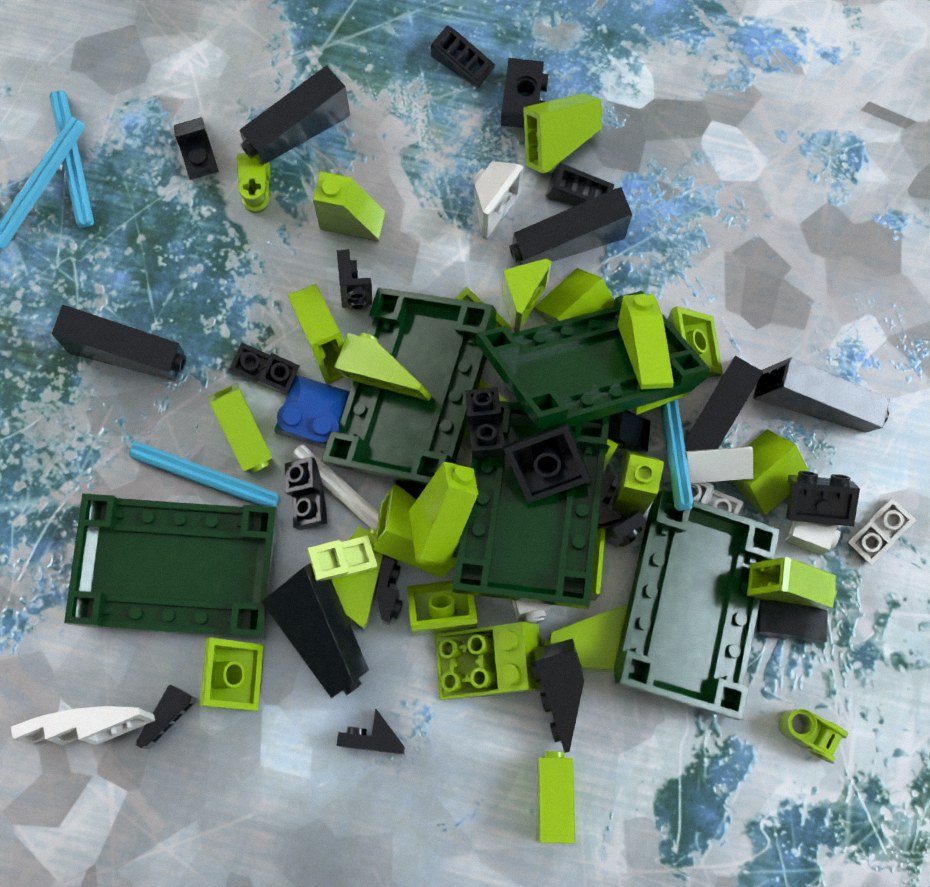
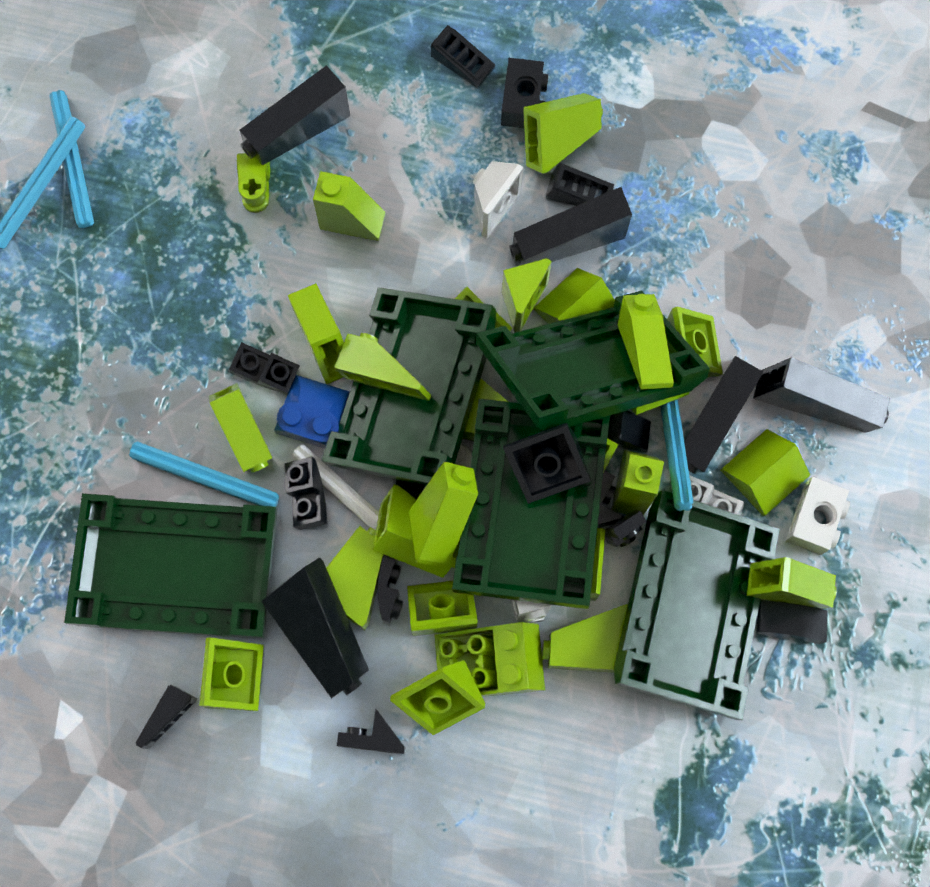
white slope [11,706,155,745] -> none
black slope [52,305,186,381] -> none
black slope [174,117,219,180] -> none
yellowish green slope [307,535,377,581] -> none
black bracket [337,249,372,310] -> none
black slope [465,387,506,459] -> none
black slope [530,638,584,753] -> none
lime slope [536,751,575,844] -> none
white slope [686,446,753,483] -> none
lime piece [779,709,849,764] -> none
black bracket [786,471,860,527] -> none
white slope [847,497,916,565] -> none
none -> lime slope [390,660,485,735]

